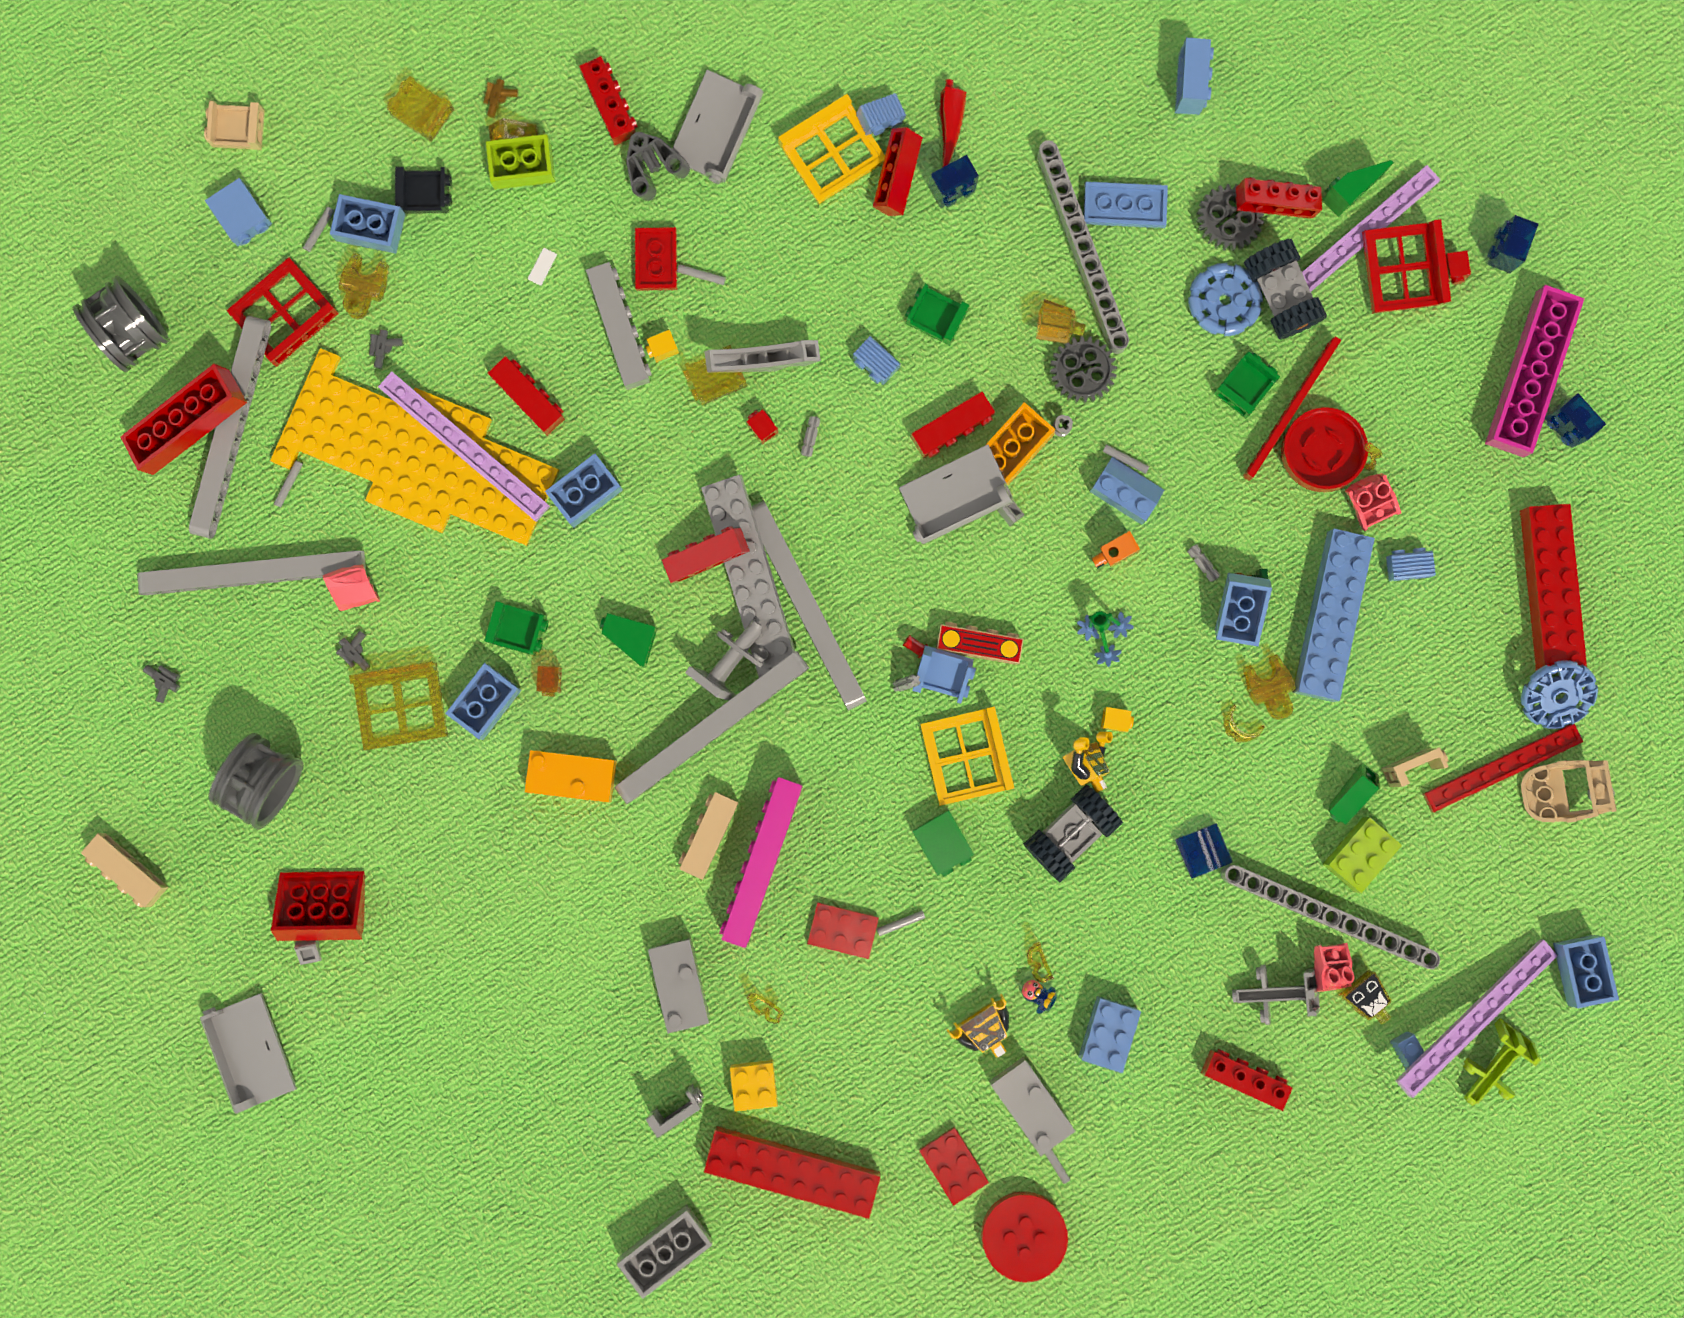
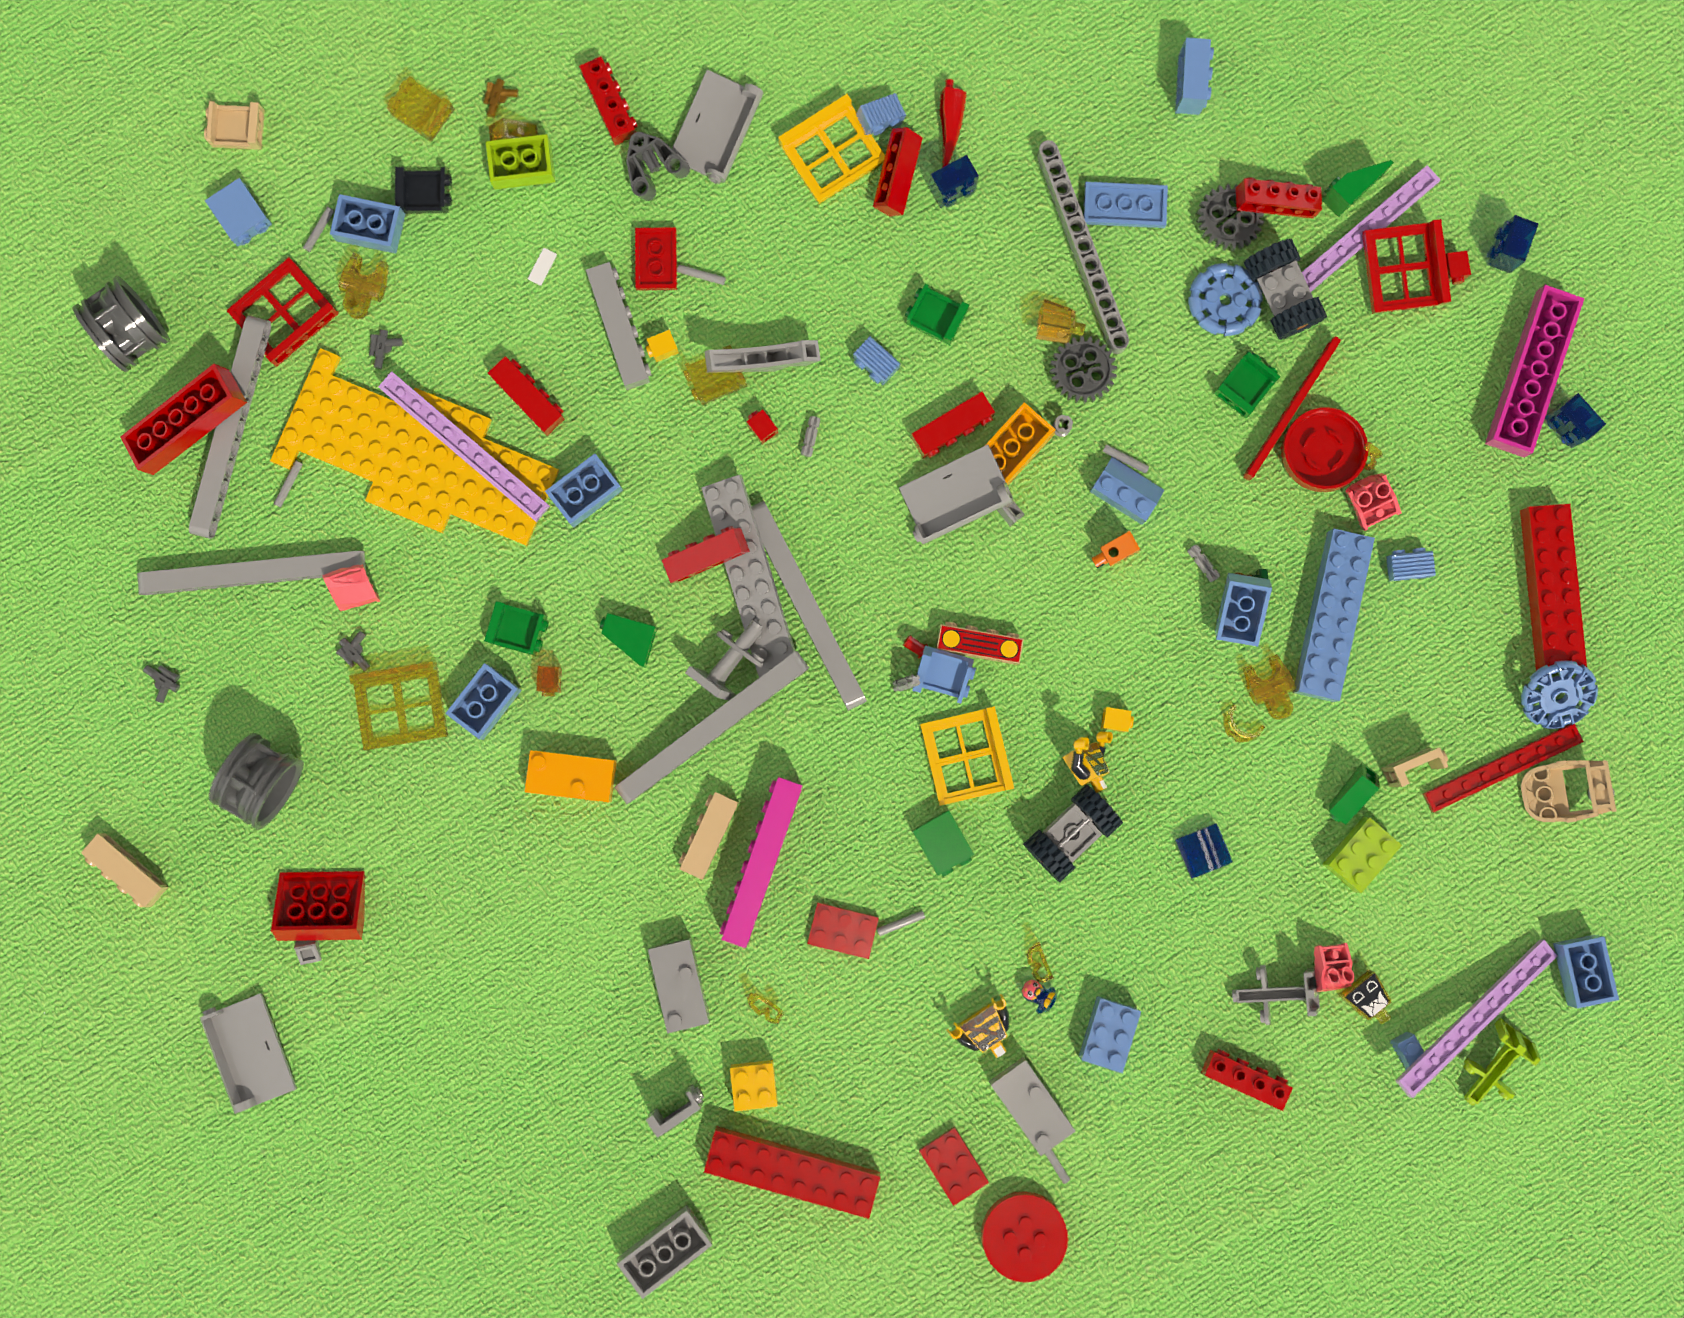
medium blue plant [1077,611,1134,667] -> none
light grey beam [1221,865,1440,969] -> none

